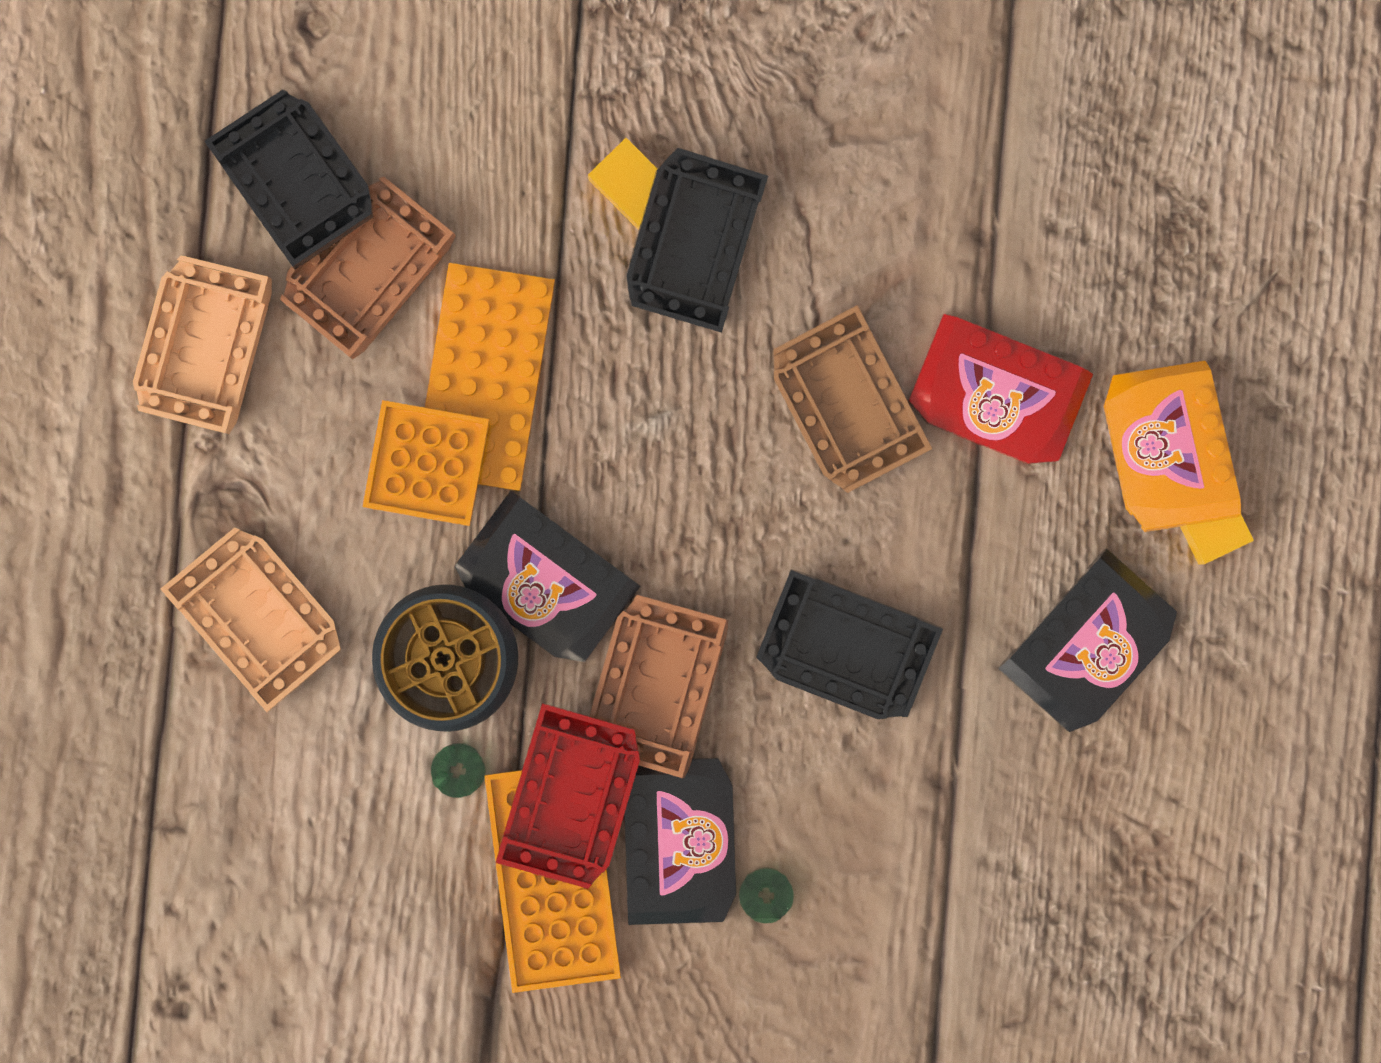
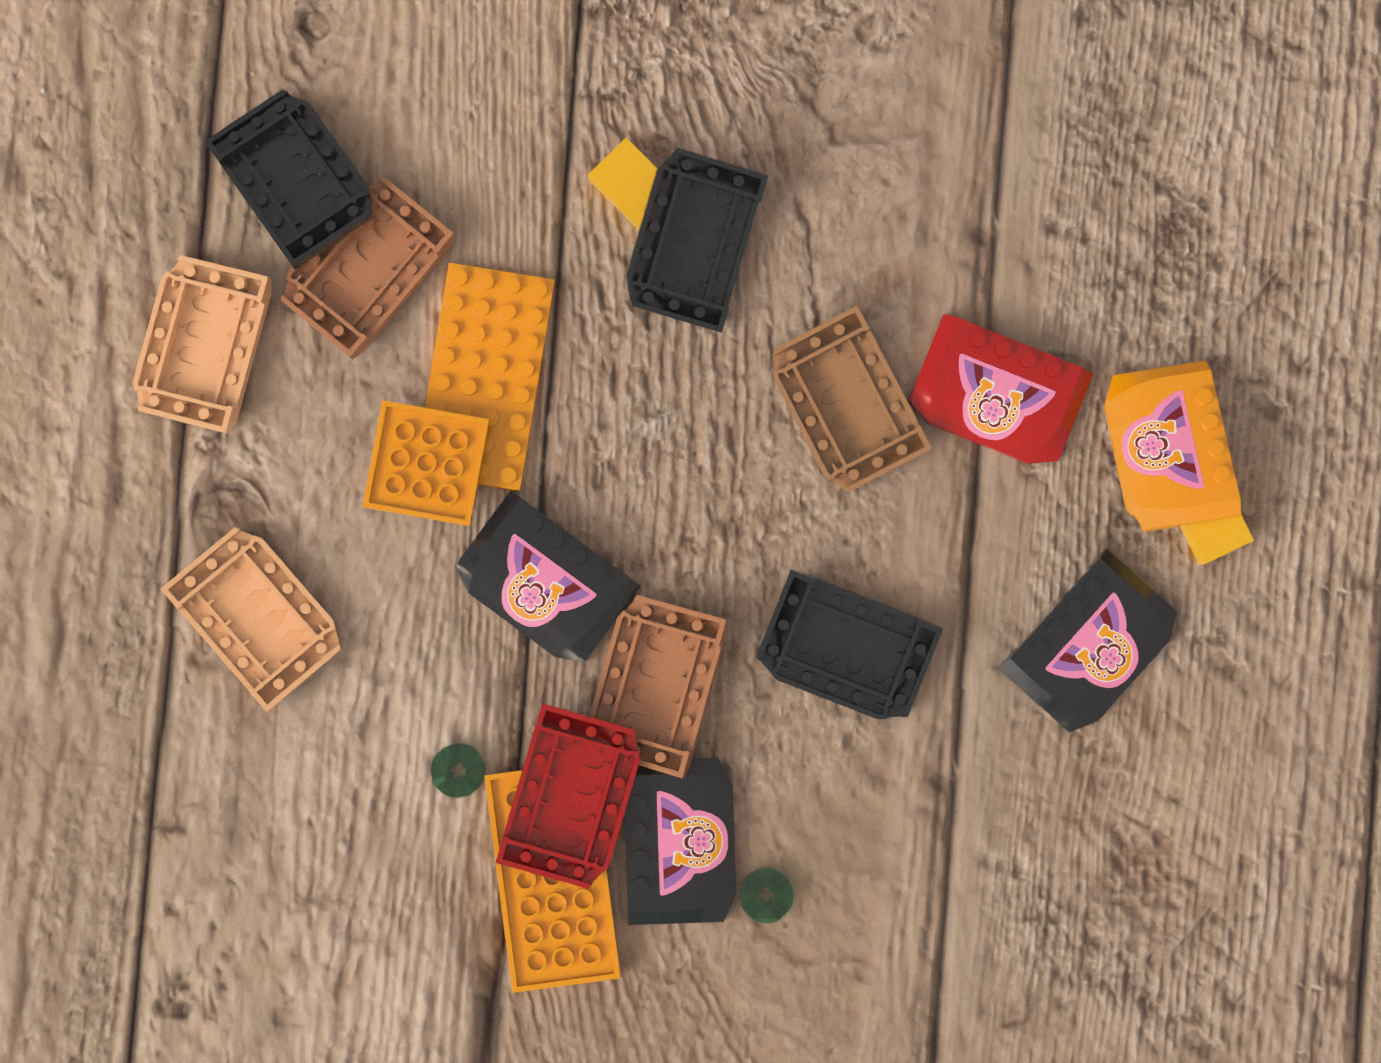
pearl gold wheel [372,585,518,732] -> none

